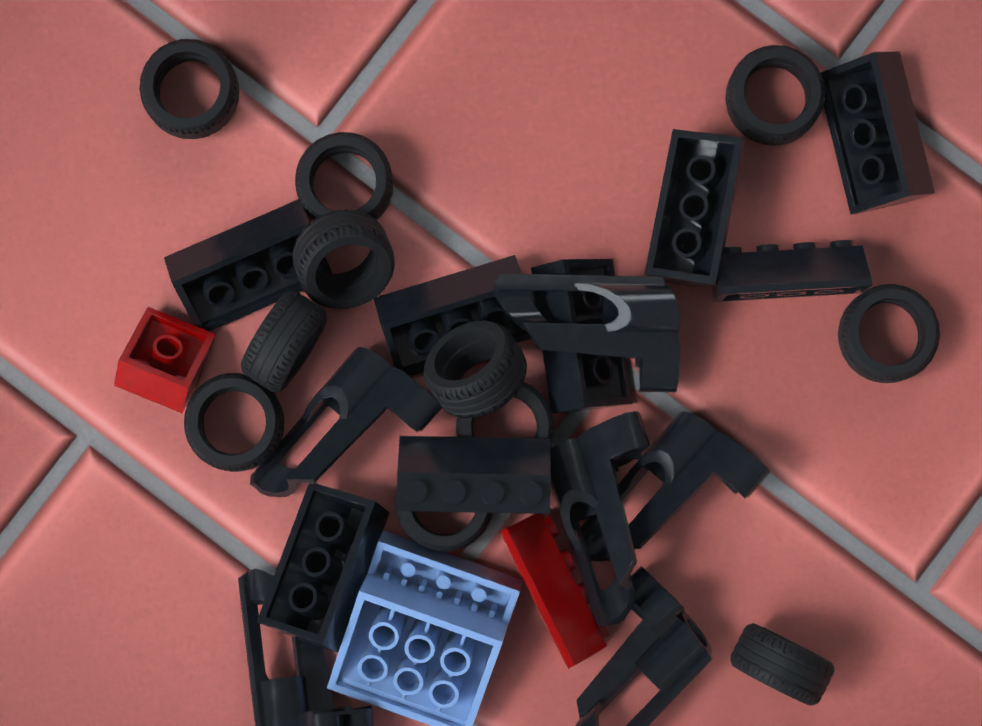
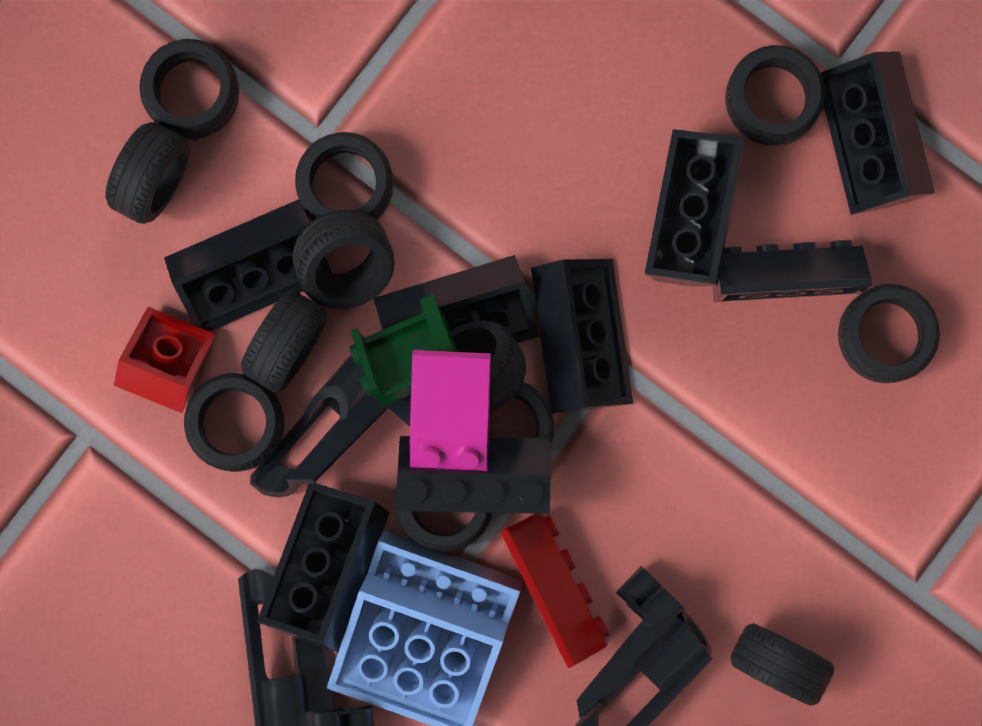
black panel [493,274,680,392] -> none
black panel [550,411,650,627] -> none
black panel [570,411,770,562] -> none
none -> black tyre [105,122,190,224]
none -> dark green panel [349,294,458,407]
none -> dark pink slope [410,350,491,471]

